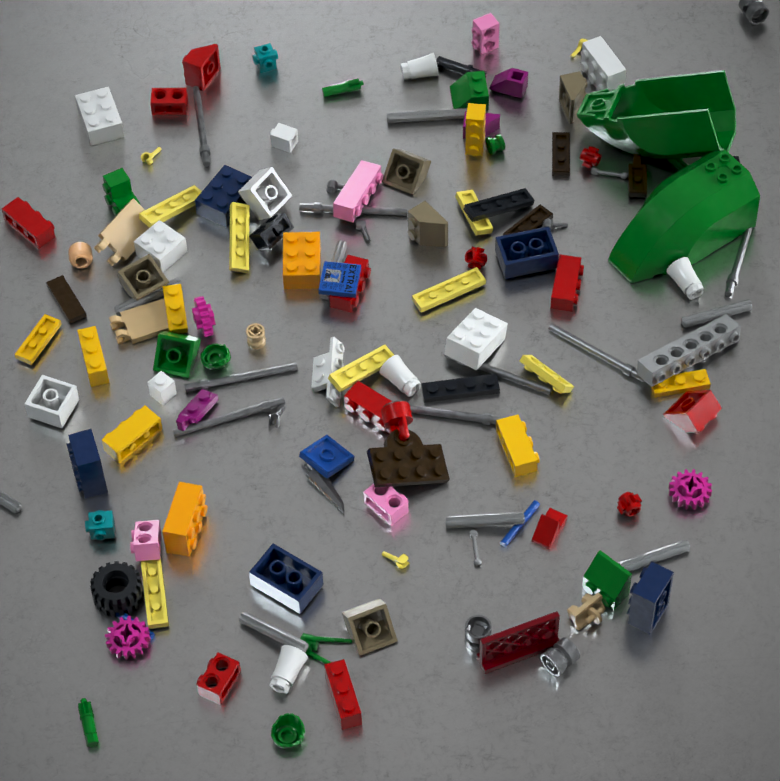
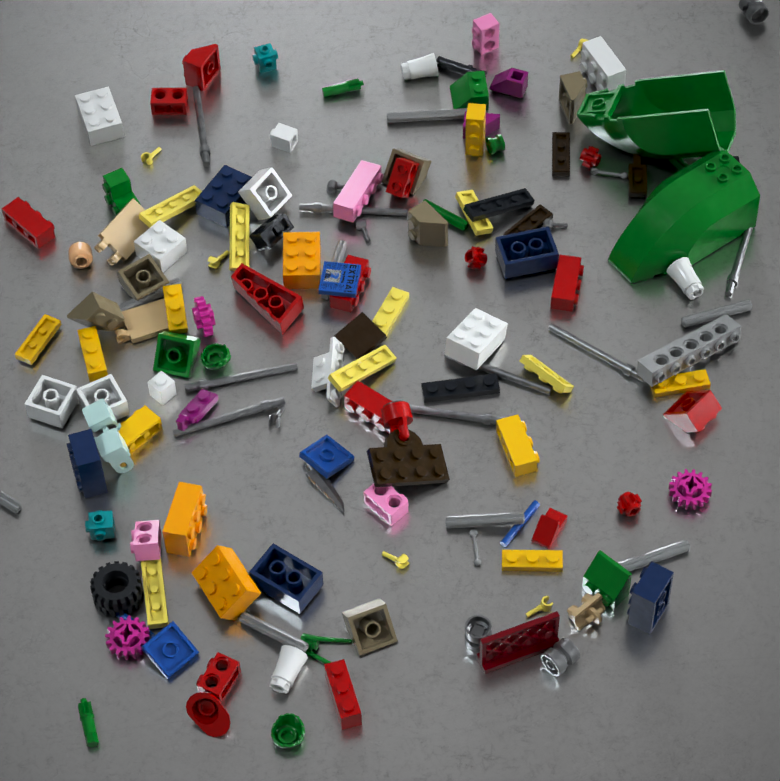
dark brown tile [46,275,87,324] -> none
tan wheel [246,323,266,349] -> none
white plant [379,355,421,397] -> none
light yellow plate [412,267,486,313] -> none
none -> dark tan slope [67,292,124,331]
none -> white brick [76,374,130,420]
none -> light aqua piece [82,398,134,473]
none -> blue tile [141,621,199,679]
none -> red piece [186,692,231,737]
none -> light orange brick [191,545,261,621]
none -> light yellow hand [208,250,229,269]
none -> red wedge [231,263,304,335]
none -> dark brown tile [334,312,387,360]
none -> light yellow plate [372,287,409,336]
none -> red brick [386,158,419,198]
none -> green axle [423,199,468,230]
none -> yellow plate [502,550,563,572]
none -> light yellow hand [525,596,553,618]

